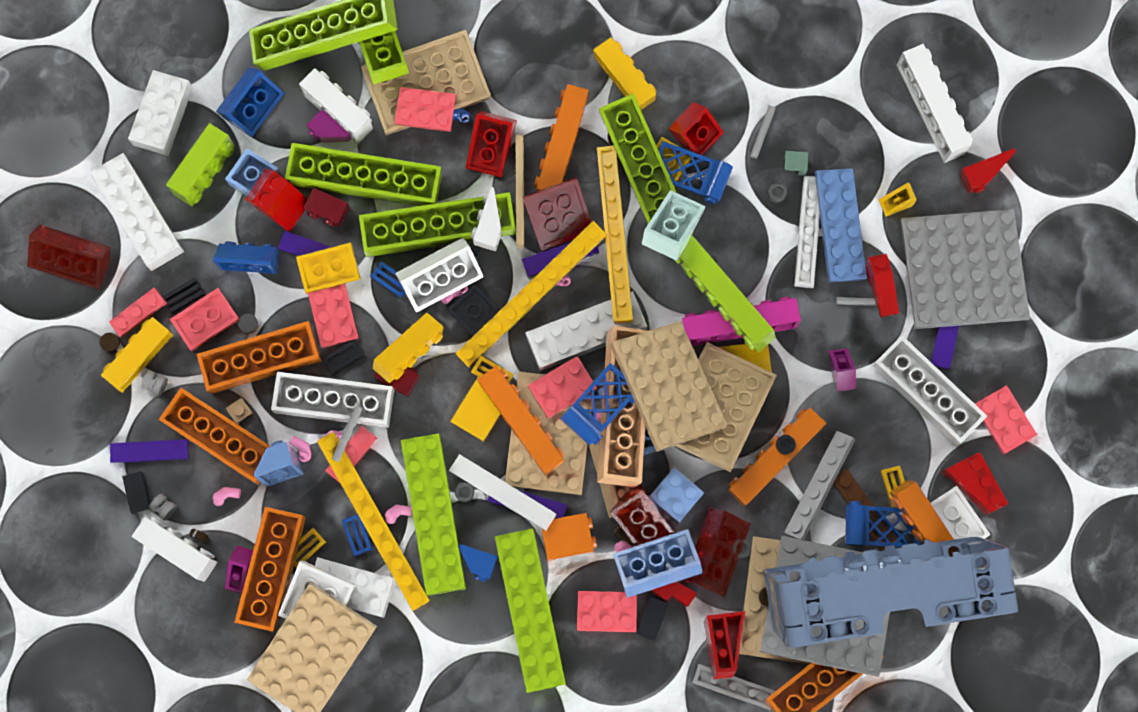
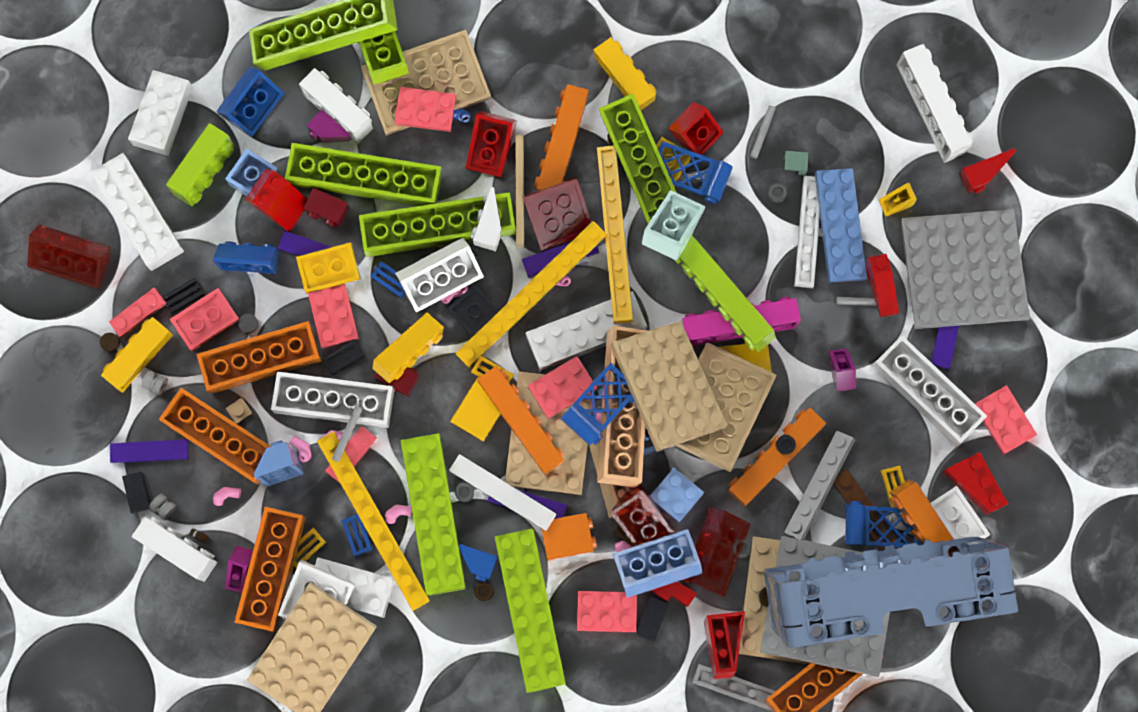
none -> dark brown tile [474,582,494,602]

